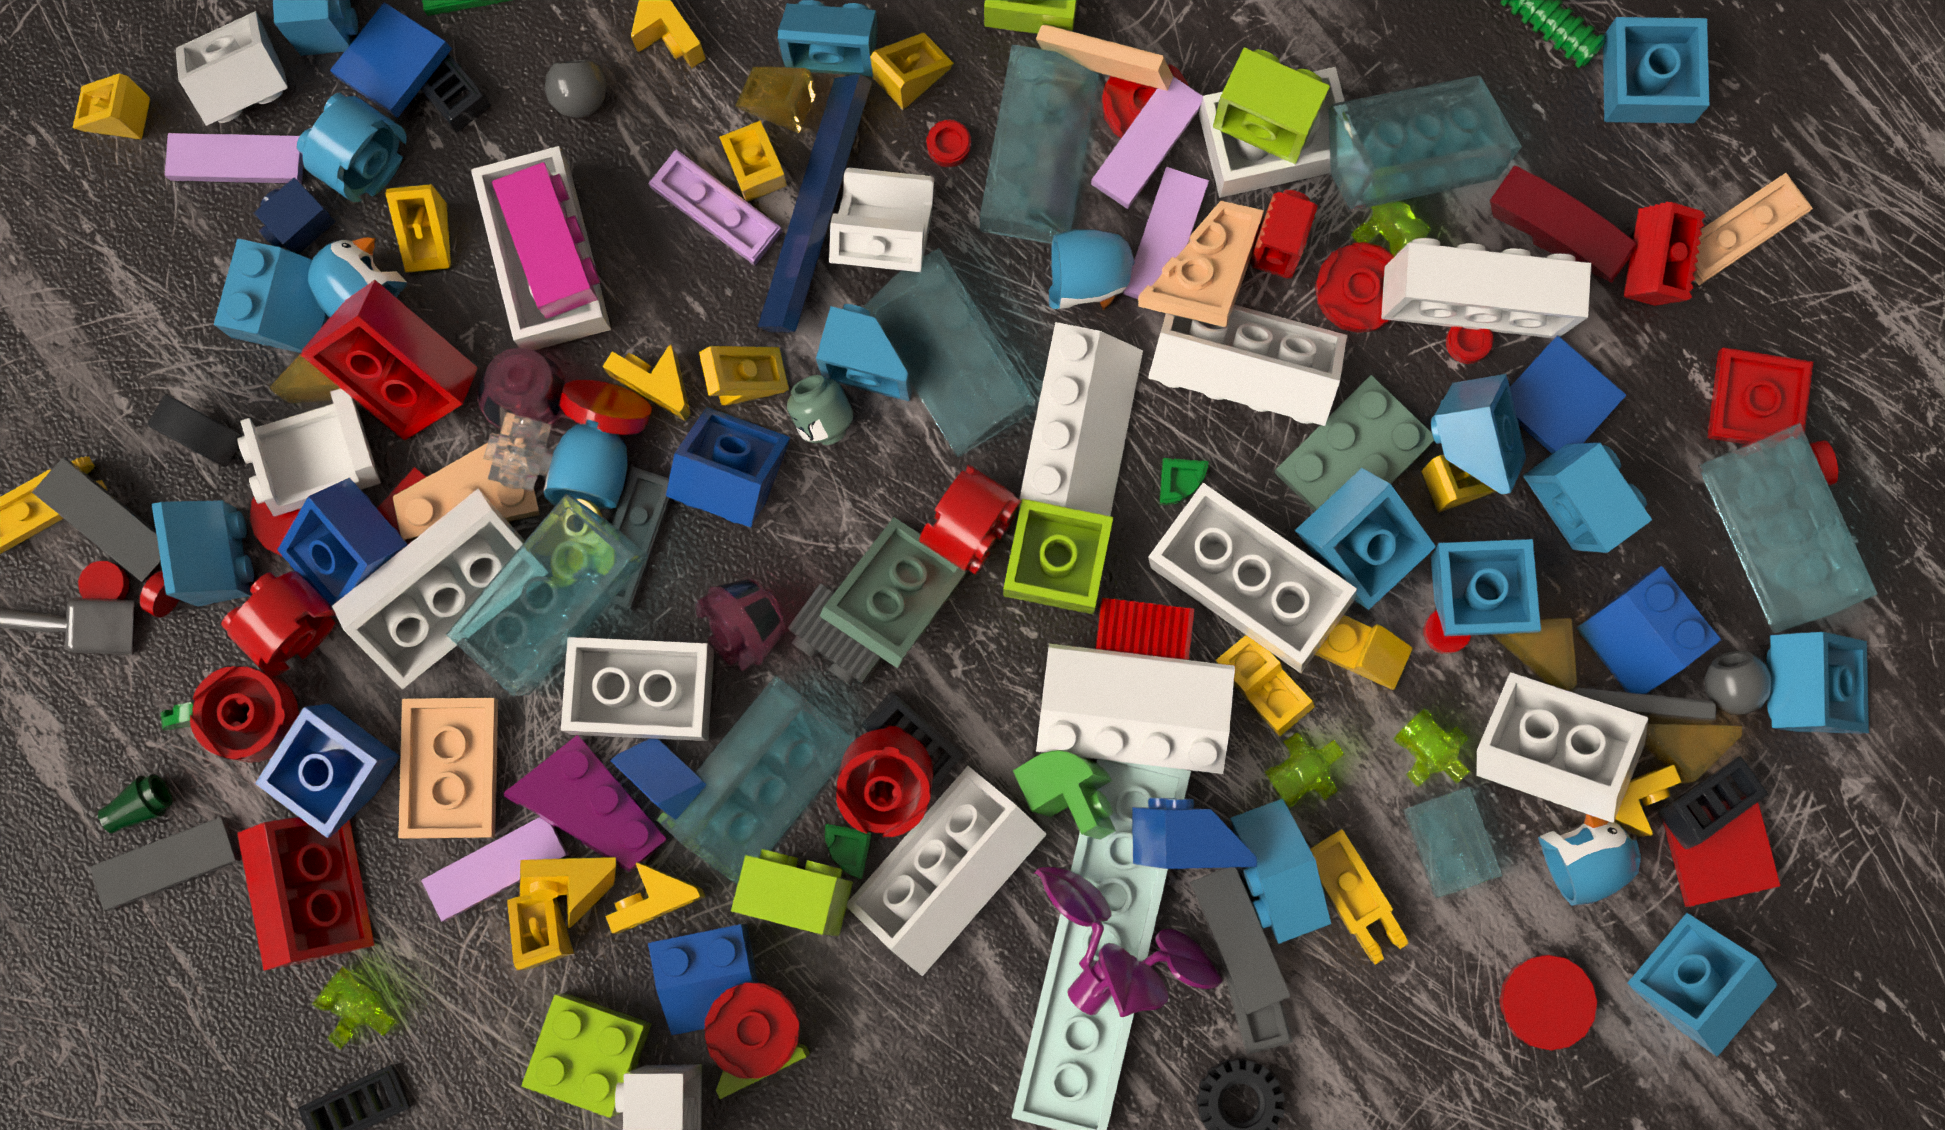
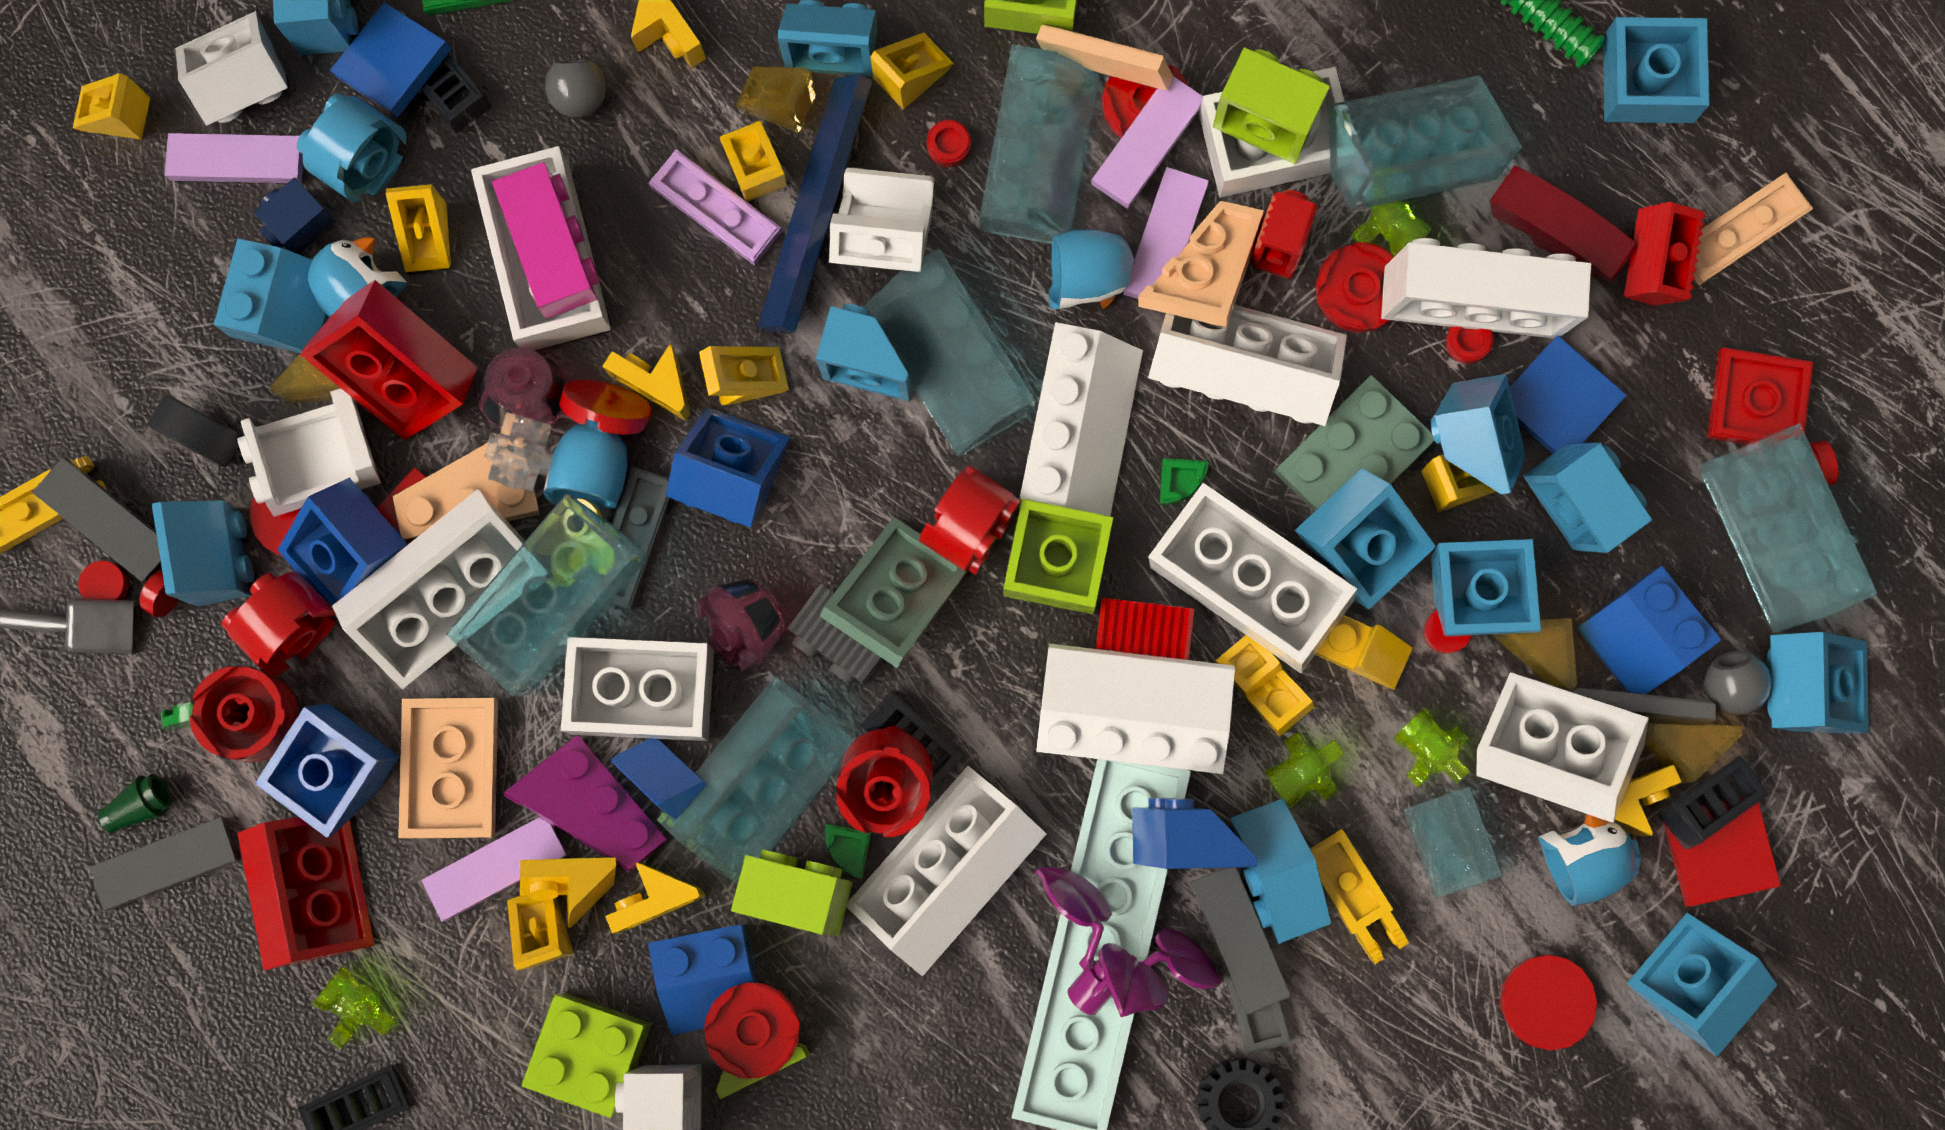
sand green head [787,375,854,445] -> none
bright green brick [1013,751,1116,840] -> none

